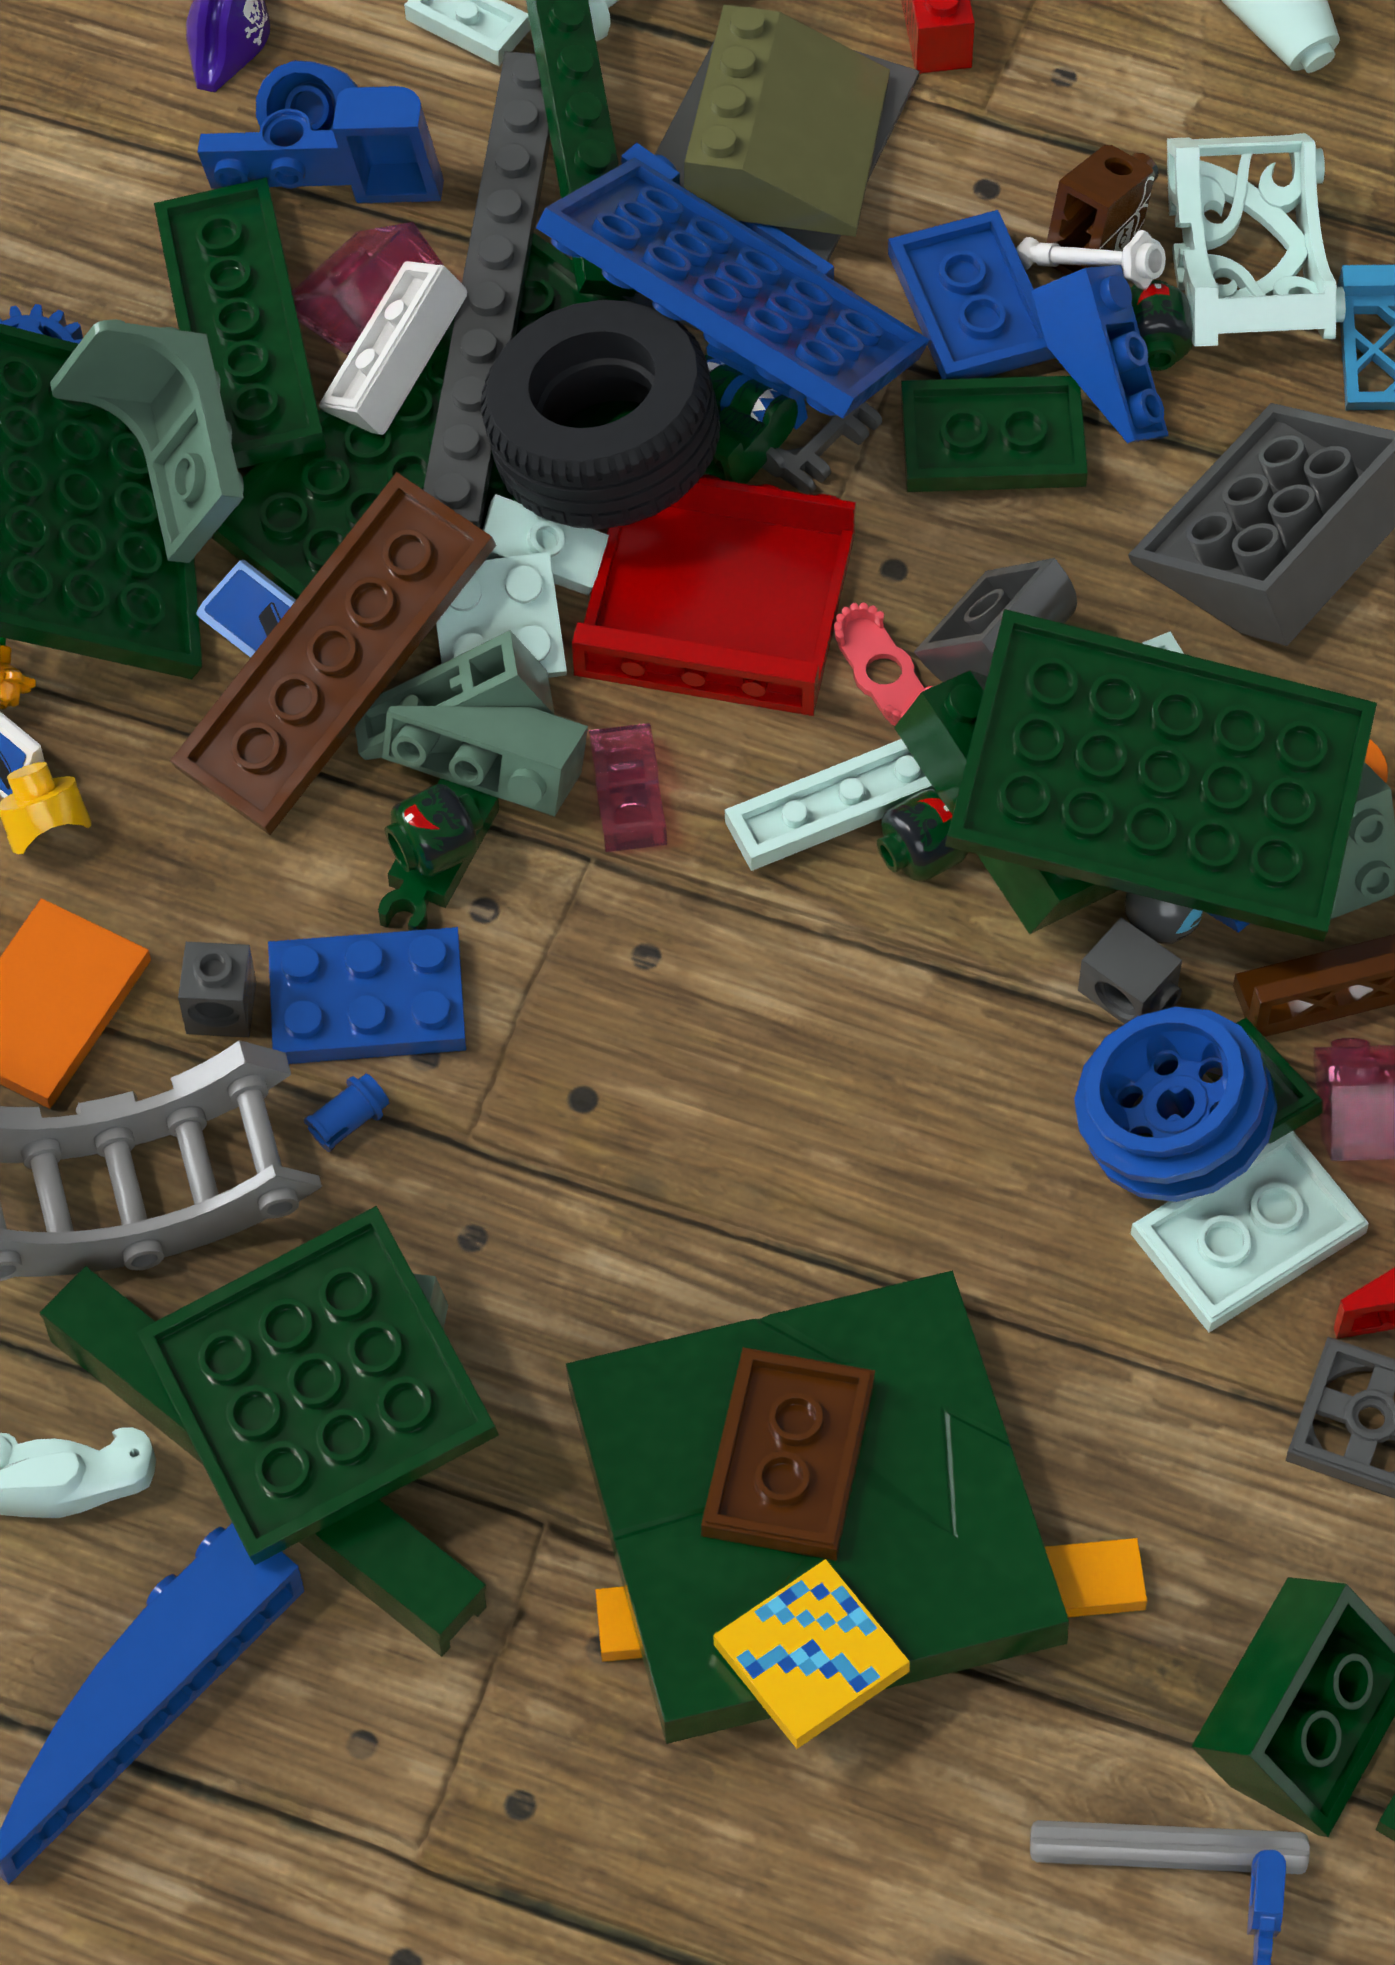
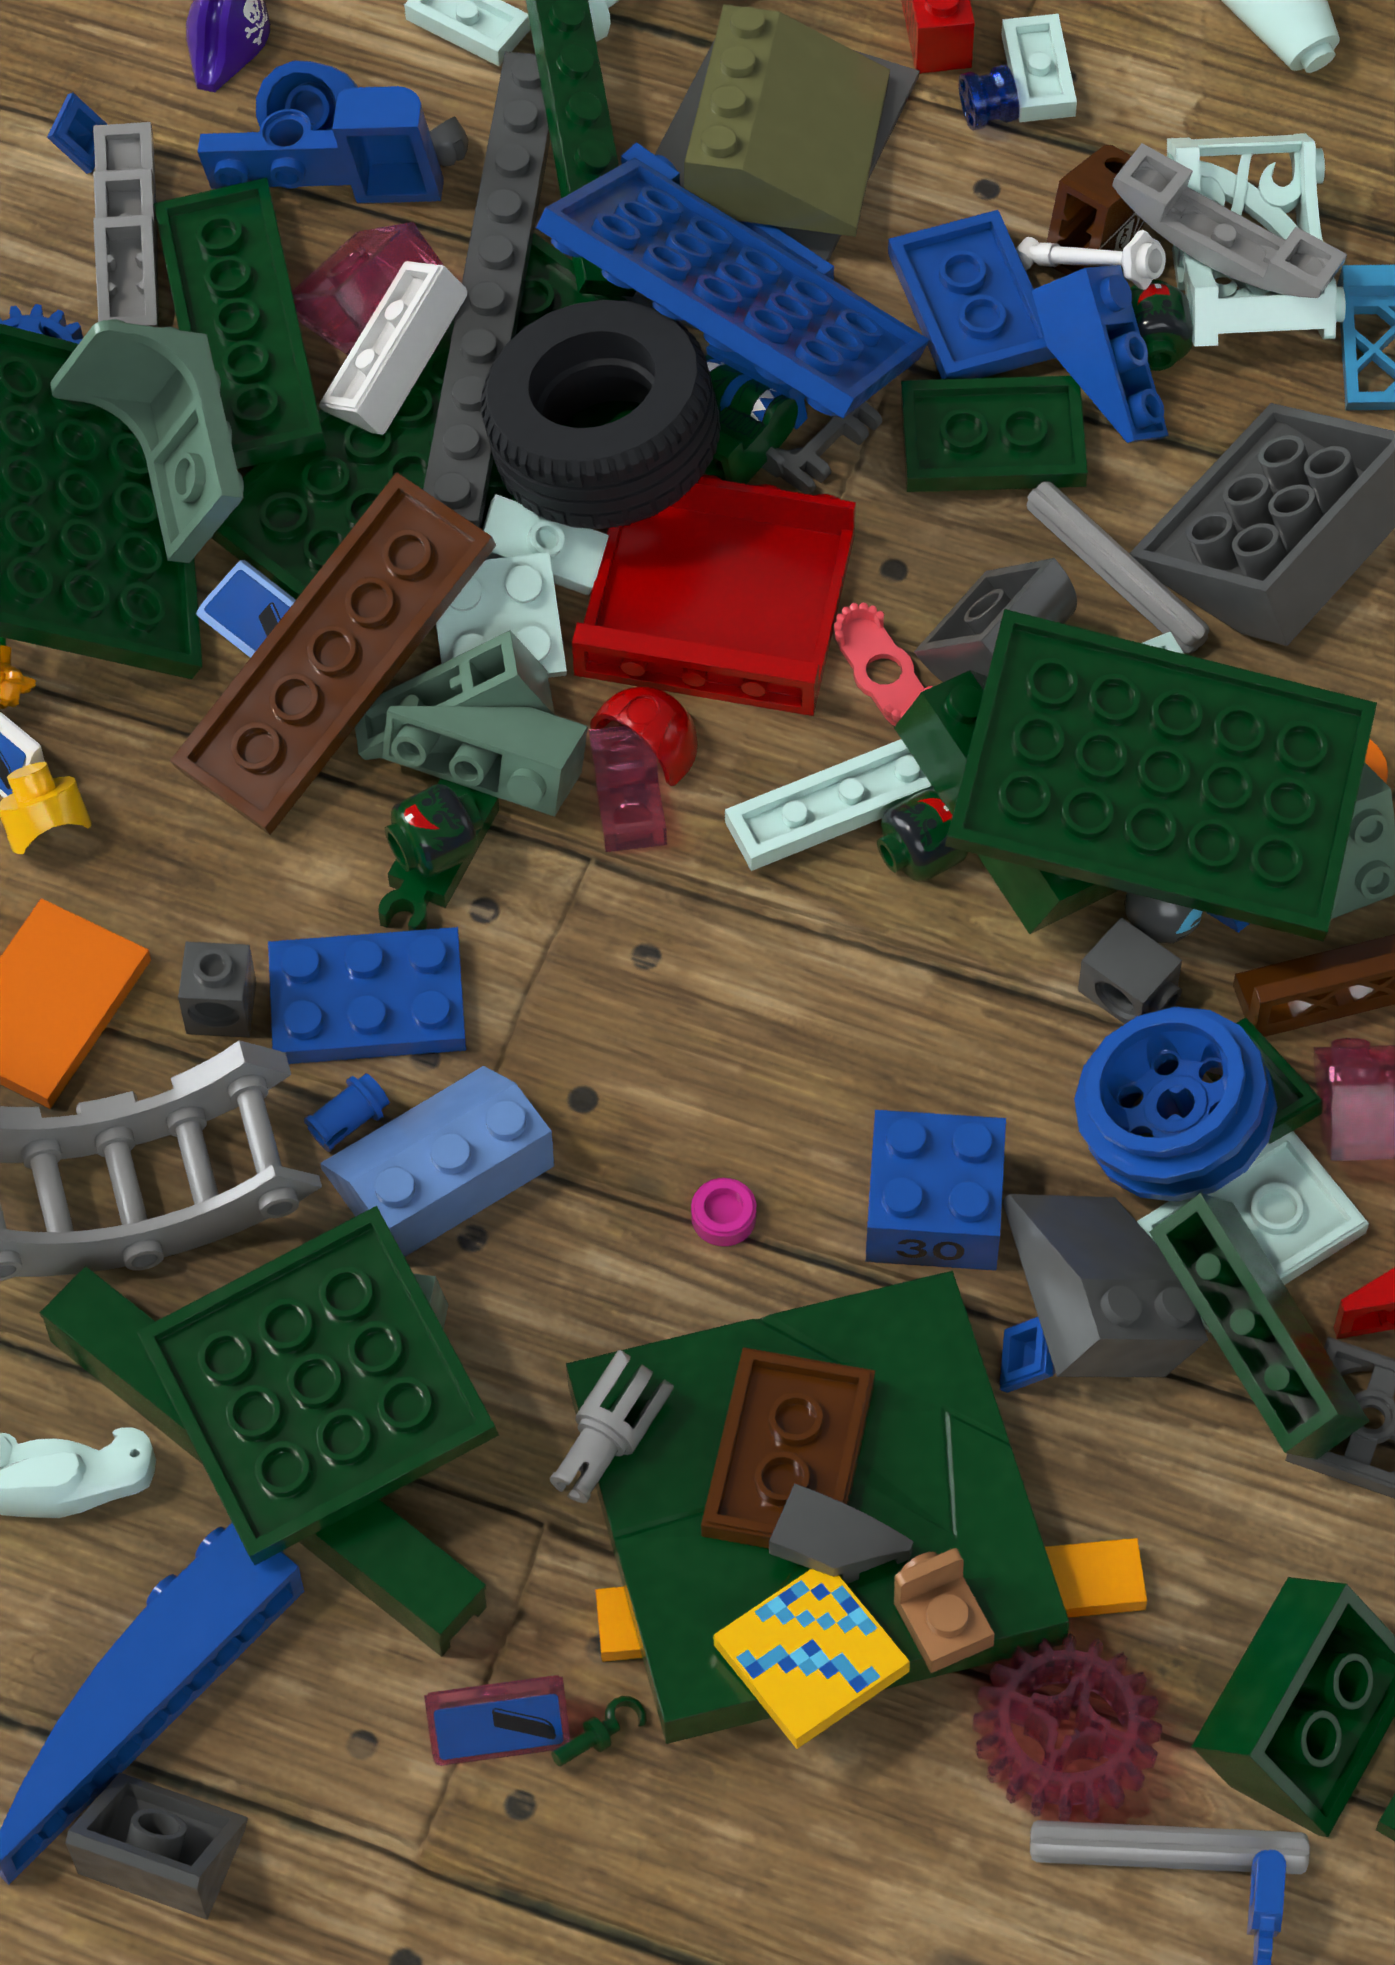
none -> blue slope [47,92,108,174]
none -> dark grey slope [65,1773,248,1920]
none -> light grey slope [93,122,159,327]
none -> medium blue slope [320,1066,554,1257]
none -> slope [424,1675,570,1766]
none -> dark grey hinge [430,116,469,167]
none -> light grey arm [550,1350,674,1503]
none -> dark green hand [551,1696,646,1767]
none -> red helmet [590,687,698,786]
none -> dark pink tile [691,1178,756,1246]
none -> dark grey slope [769,1483,914,1584]
none -> blue brick [865,1110,1006,1270]
none -> medium nougat bracket [894,1548,994,1673]
none -> clear blue wheel [958,64,1019,130]
none -> clear pink gear [972,1633,1162,1821]
none -> blue slope [1000,1317,1056,1393]
none -> light aqua plate [1001,14,1077,122]
none -> dark grey slope [1002,1194,1208,1377]
none -> light grey axle [1026,481,1210,654]
none -> light grey slope [1112,143,1348,298]
none -> dark green brick [1149,1193,1369,1459]

